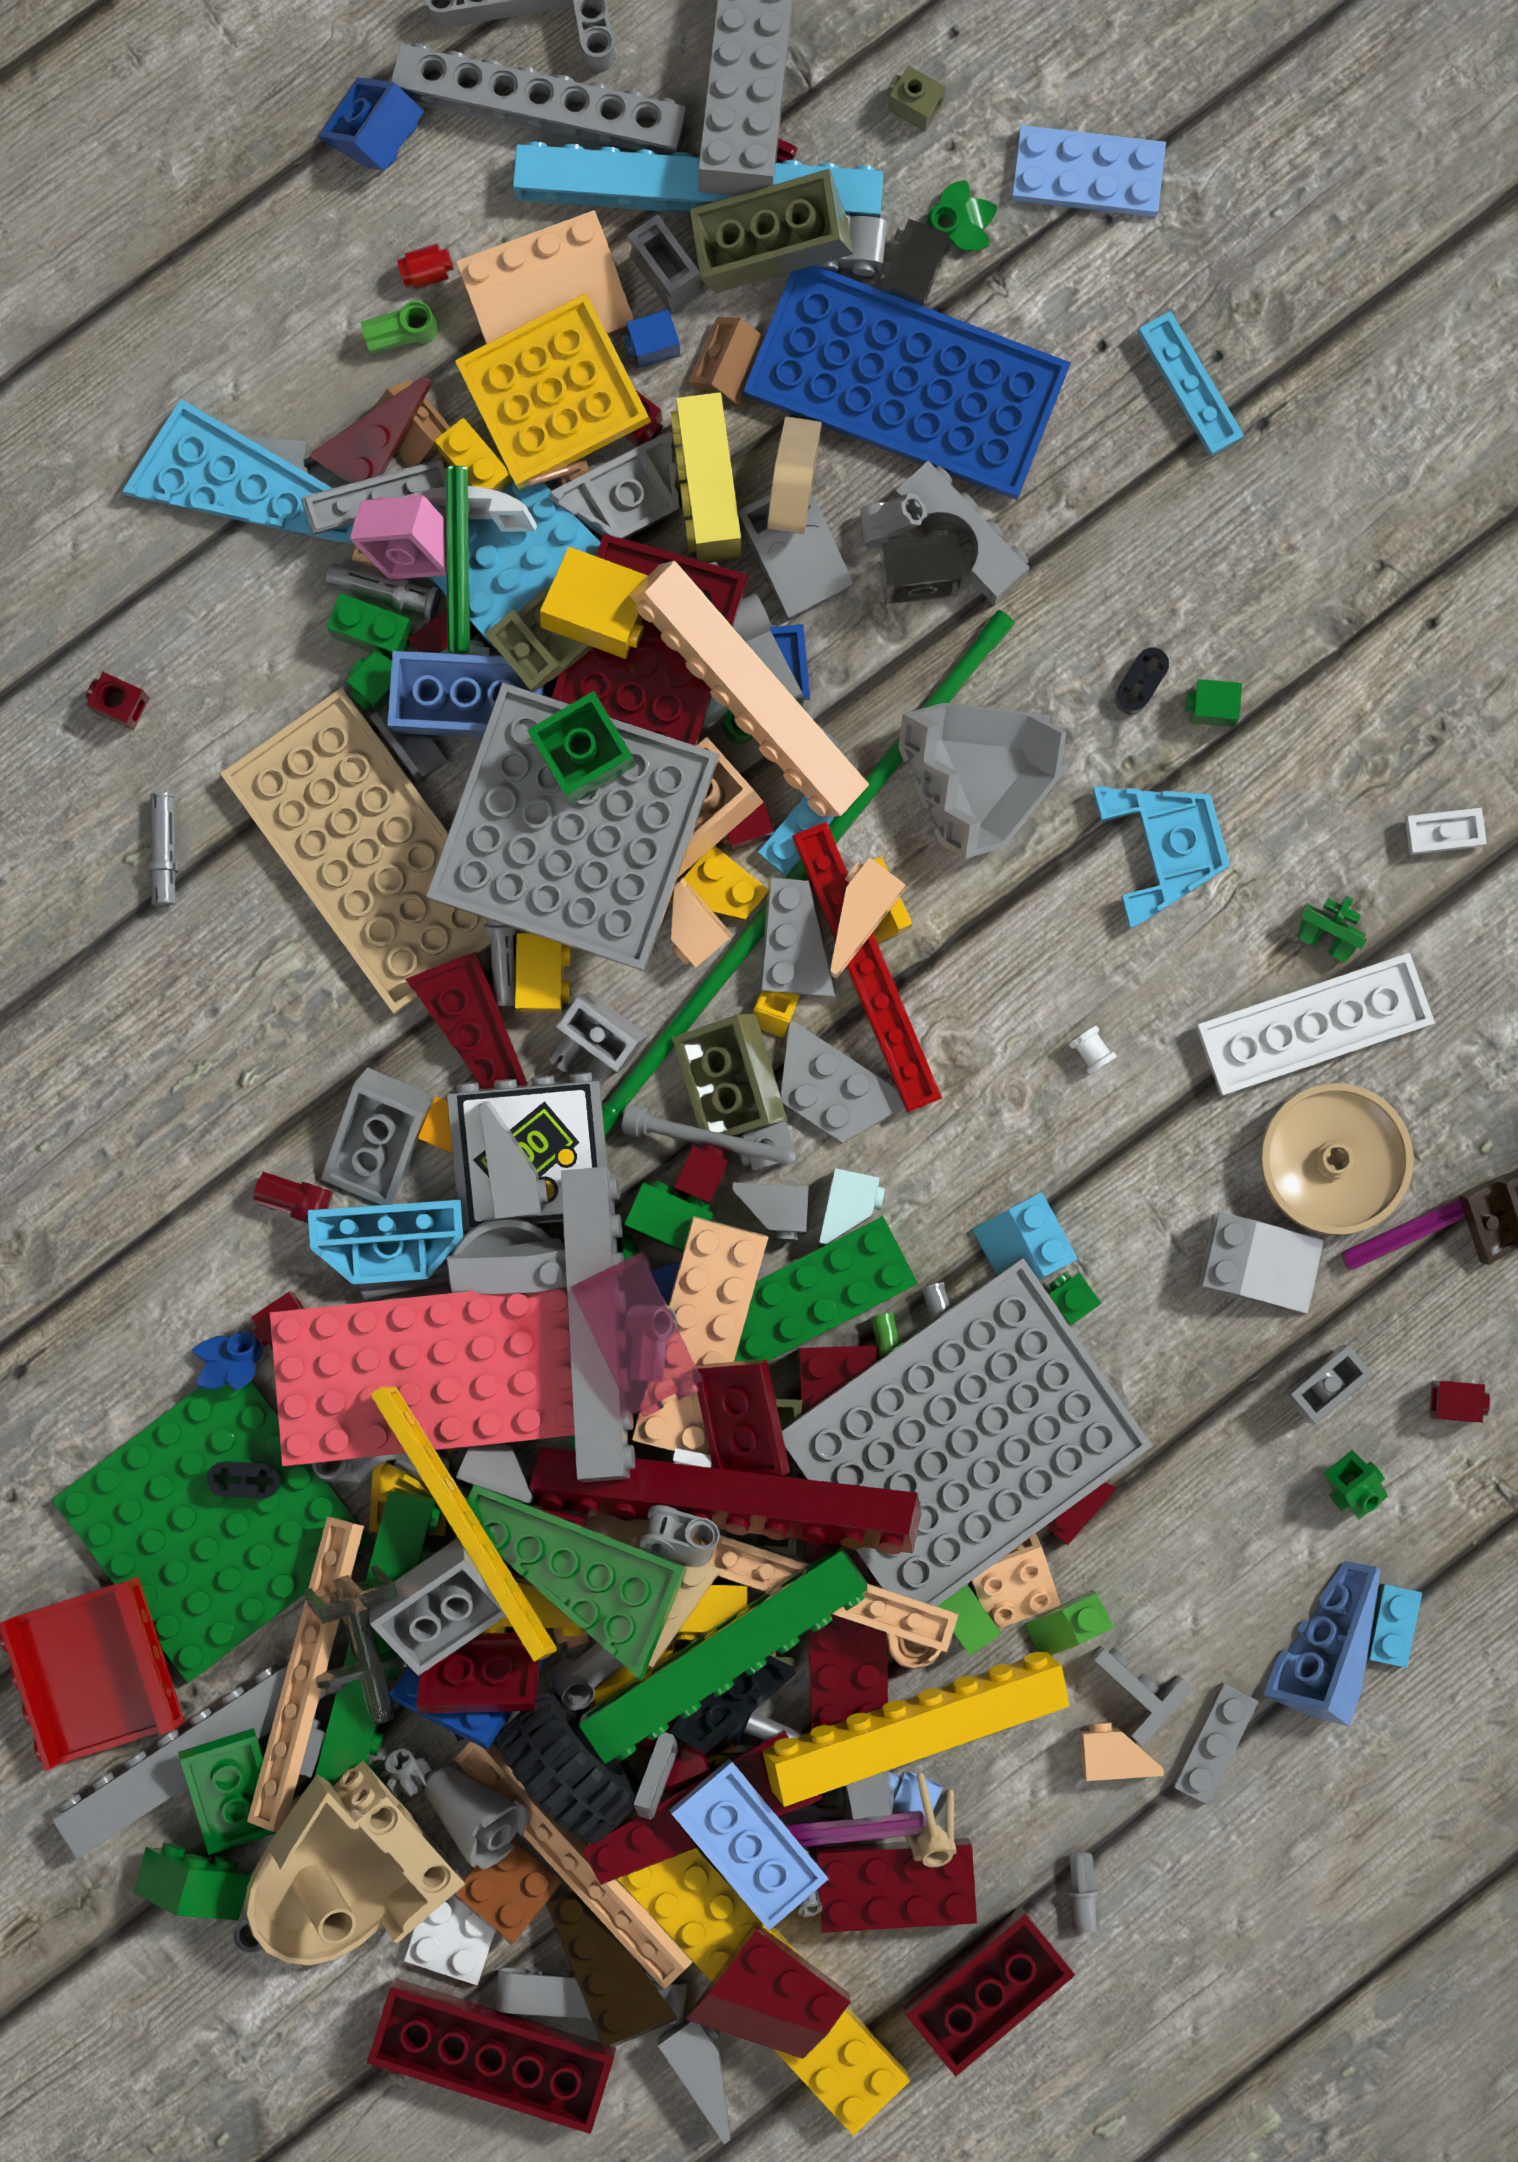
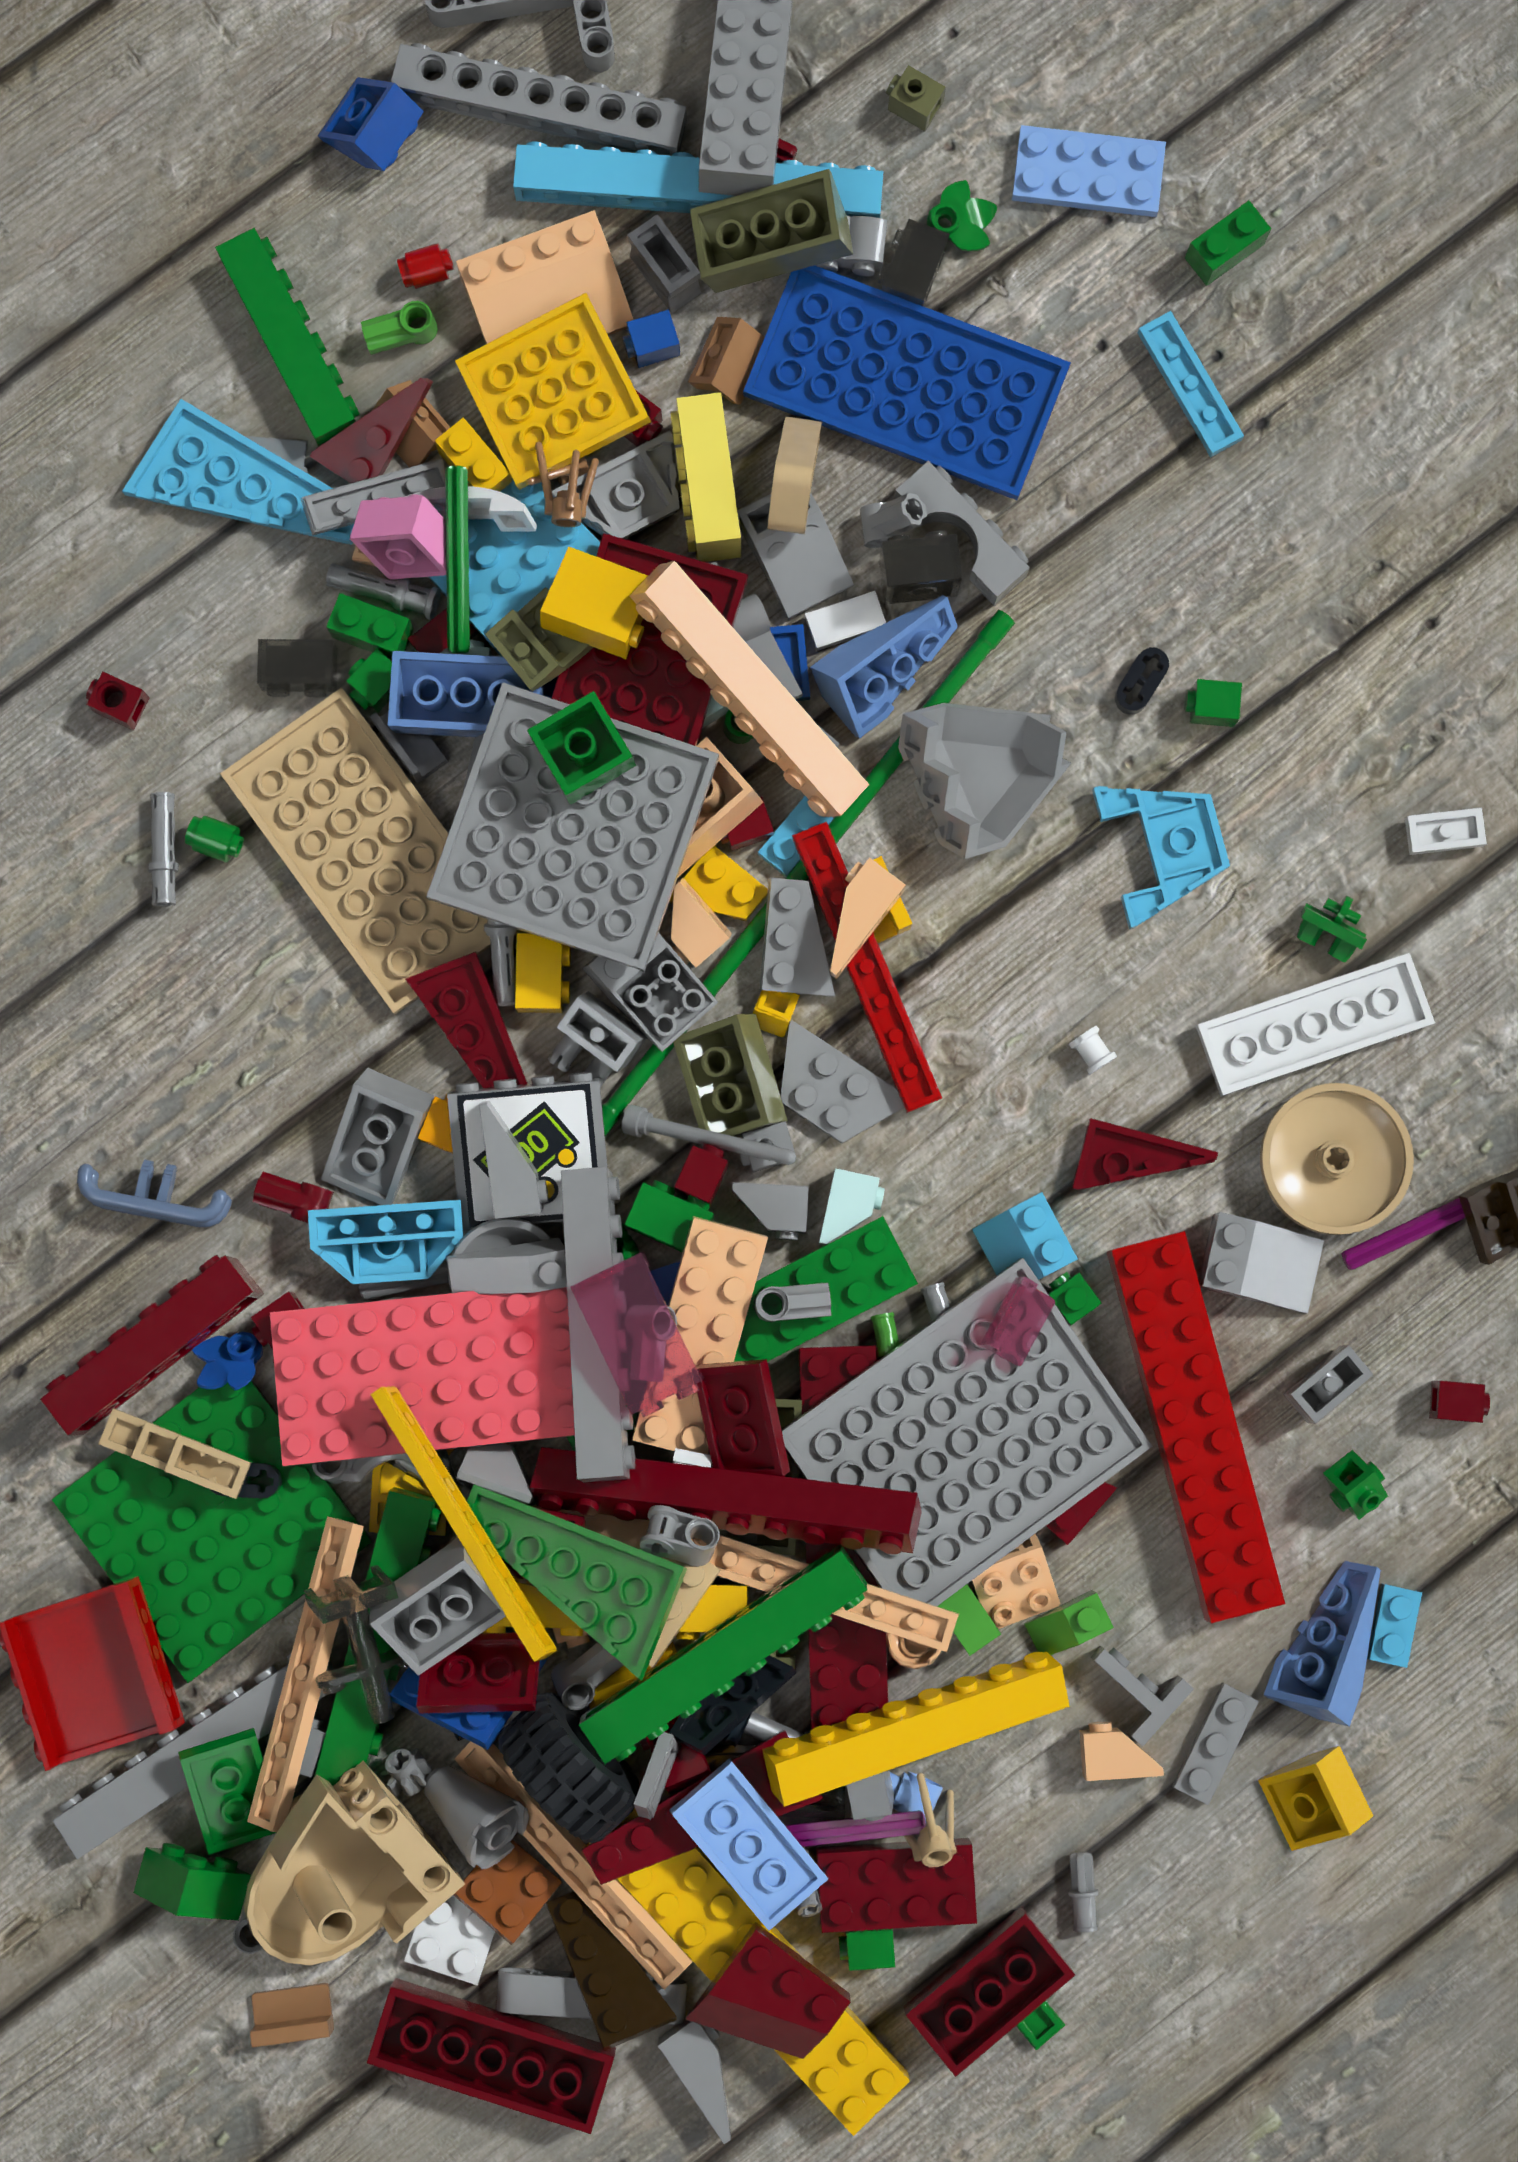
none -> dark red brick [40,1255,264,1436]
none -> sand blue piece [77,1160,232,1227]
none -> tan slope [98,1408,251,1499]
none -> green brick [185,816,244,863]
none -> green brick [215,227,360,447]
none -> medium nougat panel [250,1983,334,2048]
none -> clear smoke brick [257,639,338,698]
none -> medium nougat plant [535,442,599,527]
none -> light grey slope [582,932,718,1052]
none -> light grey piece [753,1283,831,1322]
none -> white tile [805,591,886,651]
none -> medium blue wedge [810,595,958,739]
none -> green brick [838,1929,895,1971]
none -> clear pink panel [980,1276,1055,1366]
none -> green tile [1016,2001,1065,2050]
none -> dark red wing [1071,1118,1218,1190]
none -> red brick [1106,1231,1285,1623]
none -> green brick [1185,200,1272,286]
none -> yellow slope [1258,1745,1373,1851]

